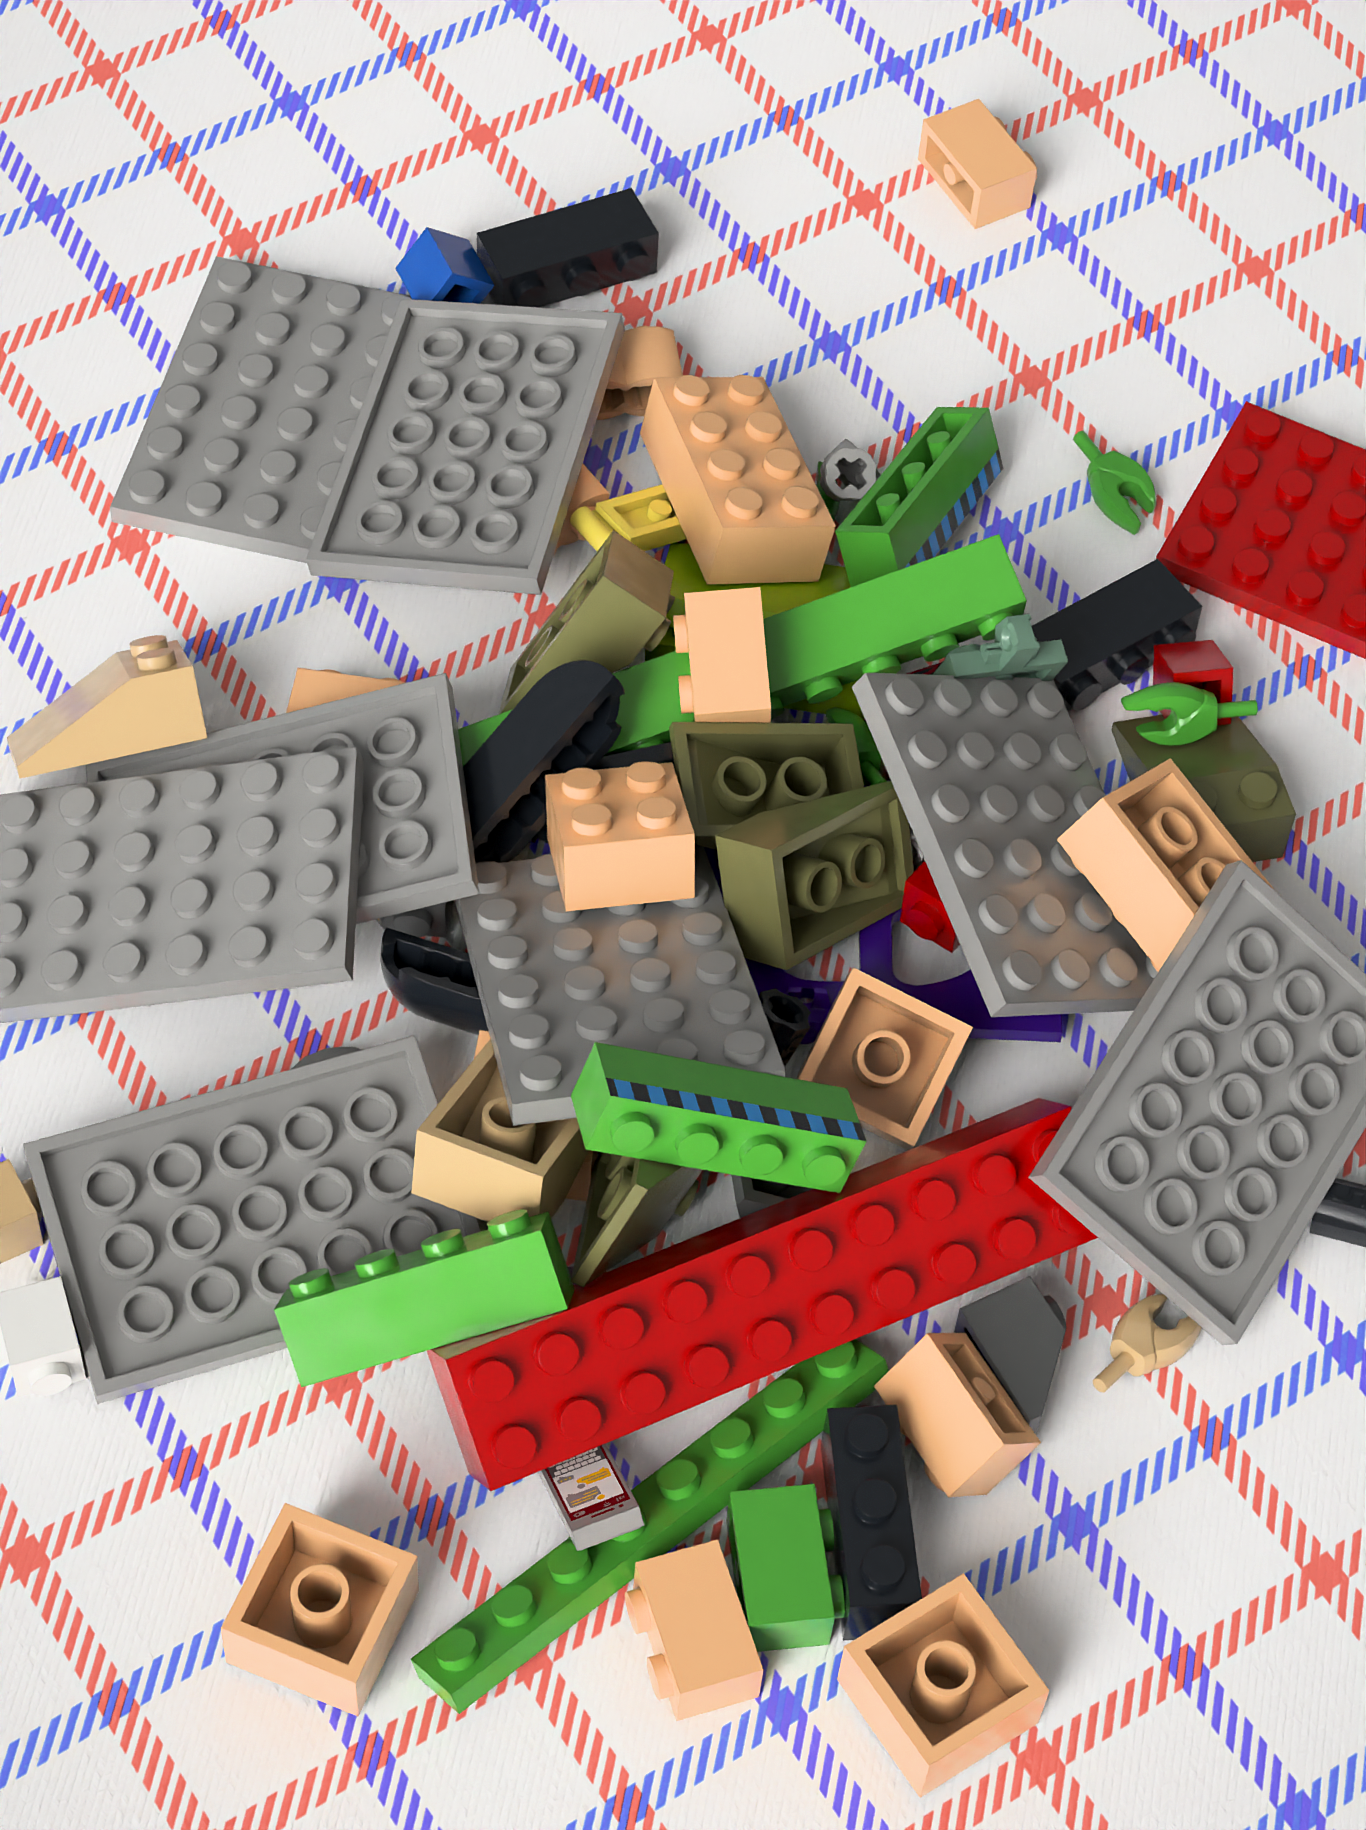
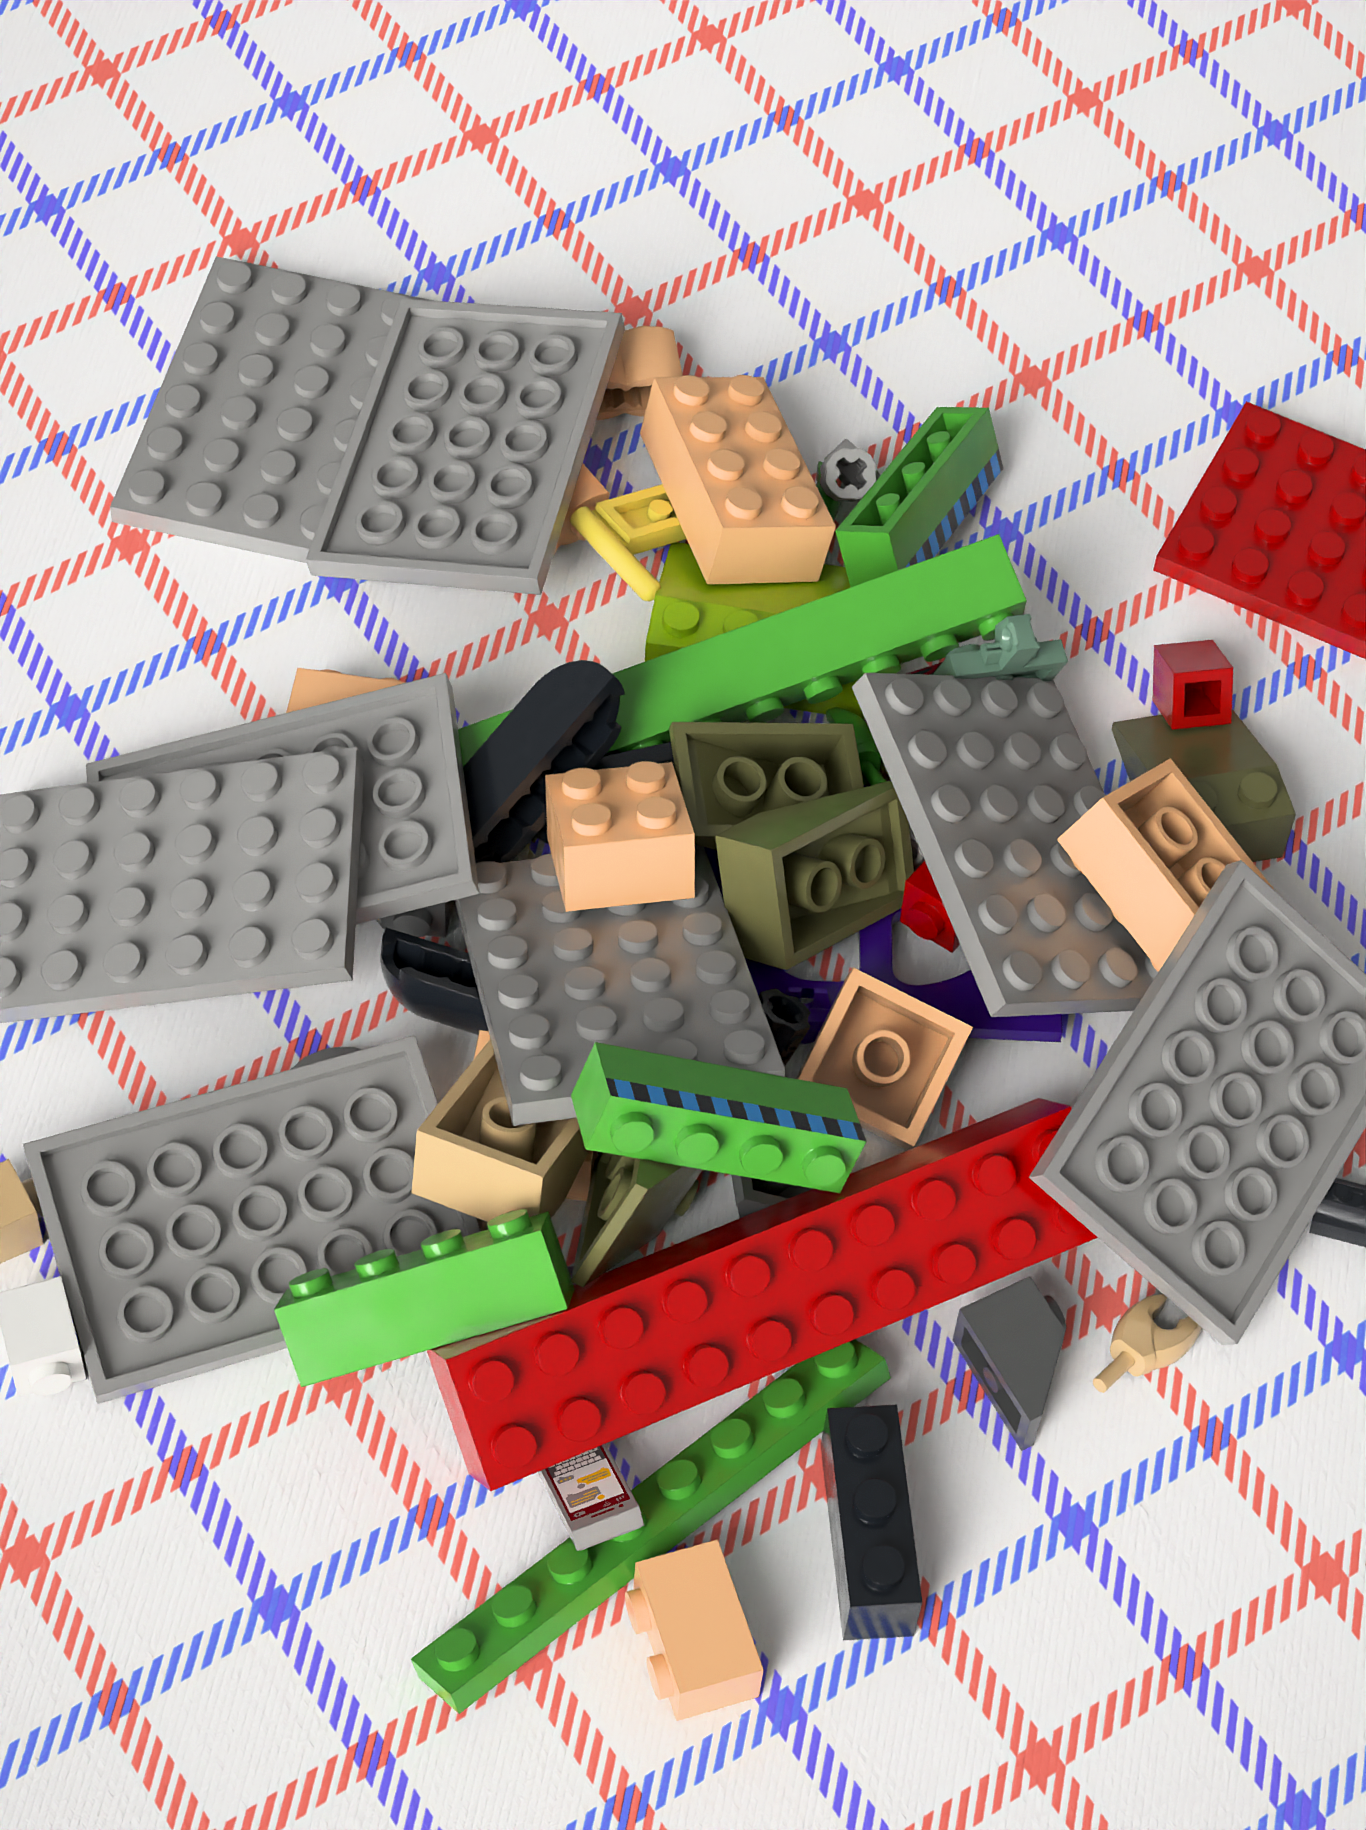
tan slope [7,635,207,779] -> none
light nougat brick [221,1503,419,1716] -> none
blue brick [395,227,495,304] -> none
black brick [477,188,659,308] -> none
olive slope [499,530,675,714] -> none
light nougat brick [673,587,771,723] -> none
bright green brick [726,1484,845,1652] -> none
light nougat brick [837,1573,1050,1798] -> none
light nougat brick [874,1333,1041,1498] -> none
light nougat brick [918,99,1037,229] -> none
black brick [1032,559,1203,711] -> none
bright green hand [1073,431,1157,535] -> none
bright green hand [1121,682,1258,746] -> none

